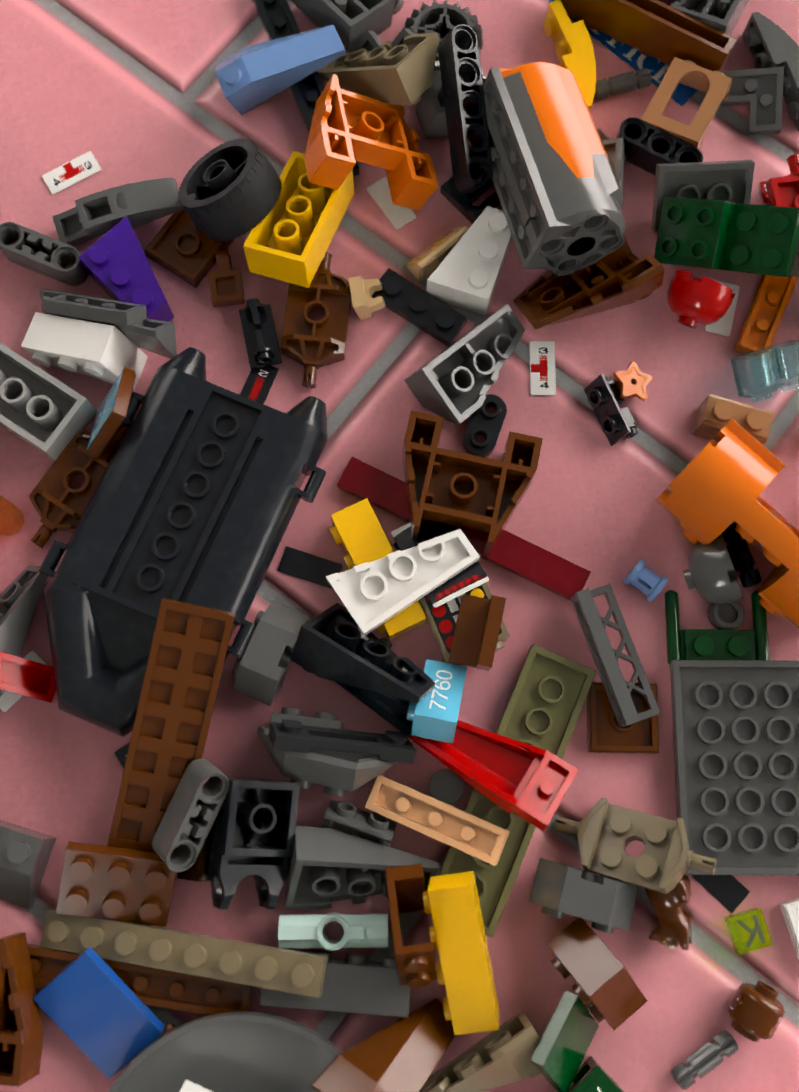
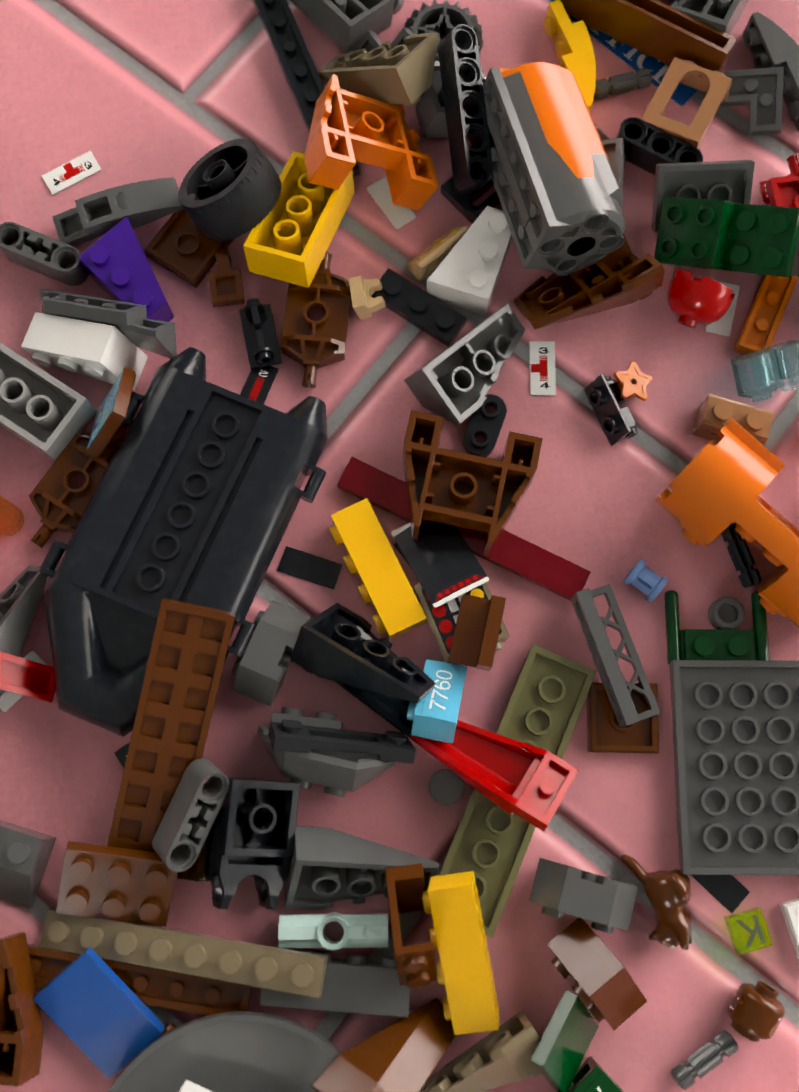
medium blue wedge [215,25,346,115] -> none
dark grey hinge [321,800,397,847] -> none
white wing [326,529,480,636] -> none
light nougat plate [365,775,510,866] -> none
dark tan plate [554,797,717,894] -> none
dark grey cylinder [683,534,744,604] -> none

